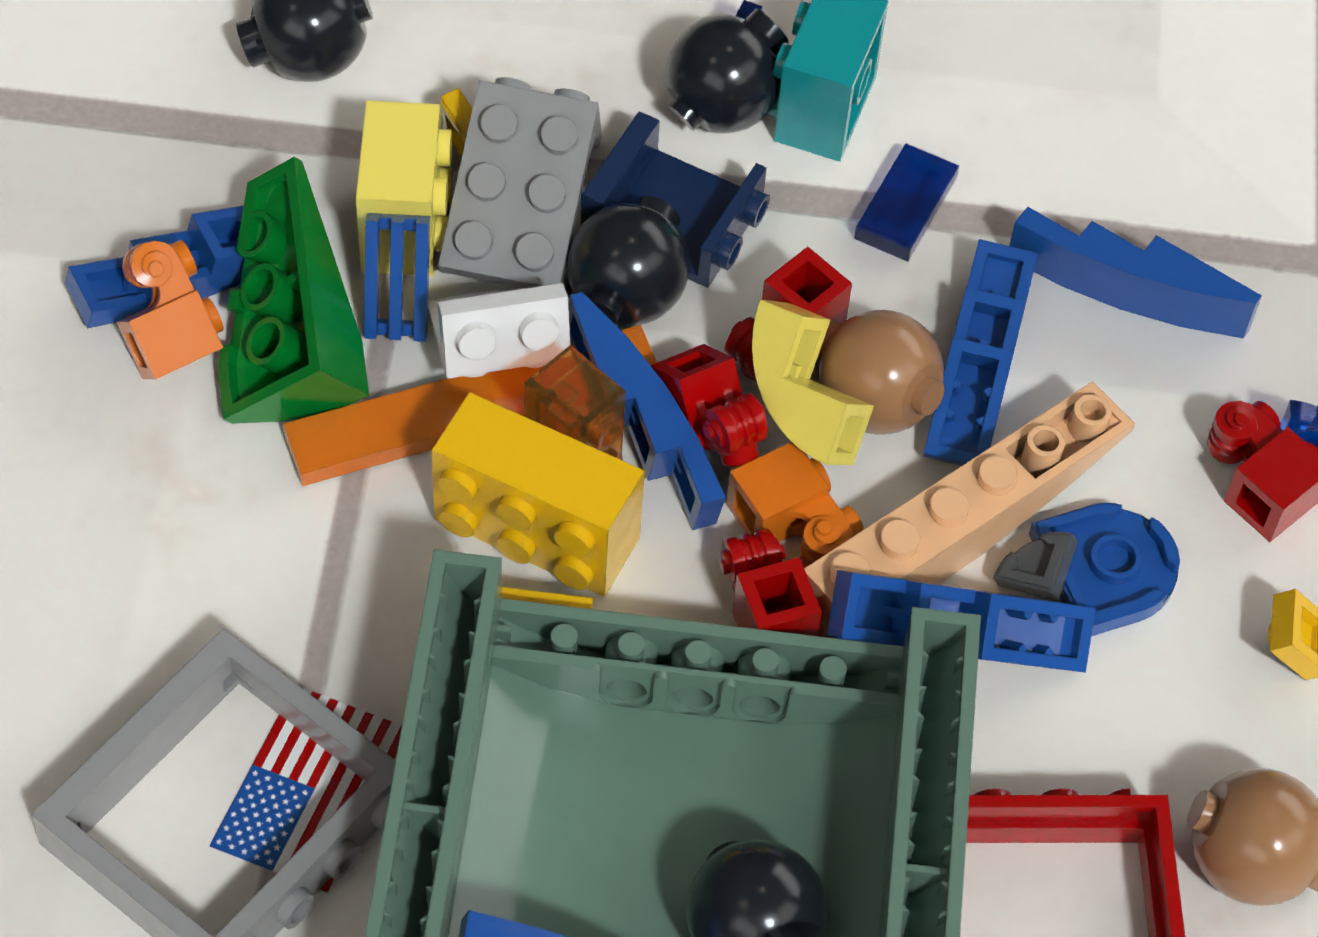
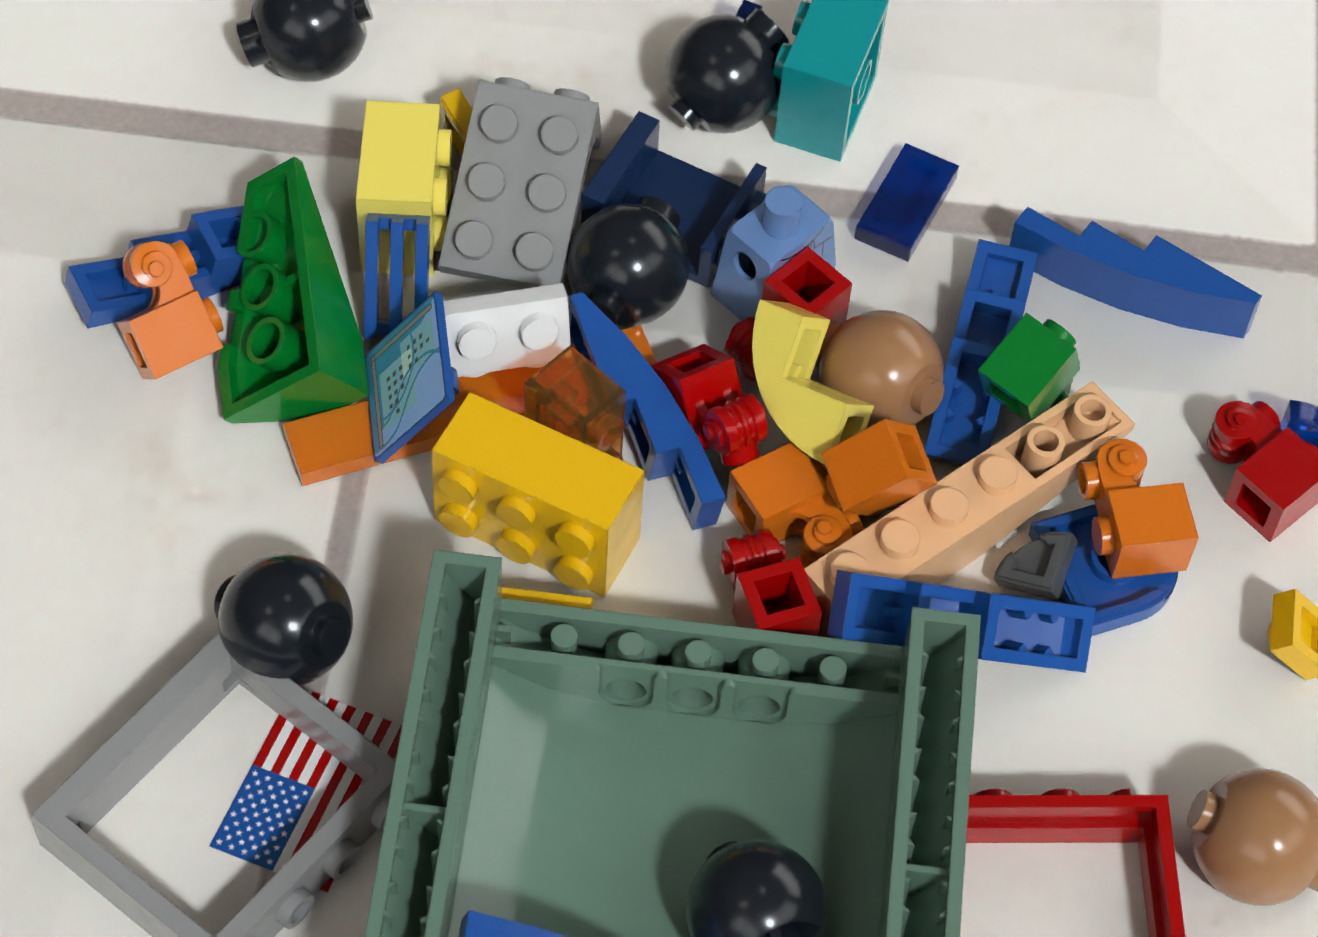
none -> black brick [214,553,353,686]
none -> piece [364,291,460,464]
none -> medium blue torso [711,185,836,321]
none -> orange brick [821,419,938,517]
none -> green brick [978,312,1080,423]
none -> orange brick [1077,439,1199,579]

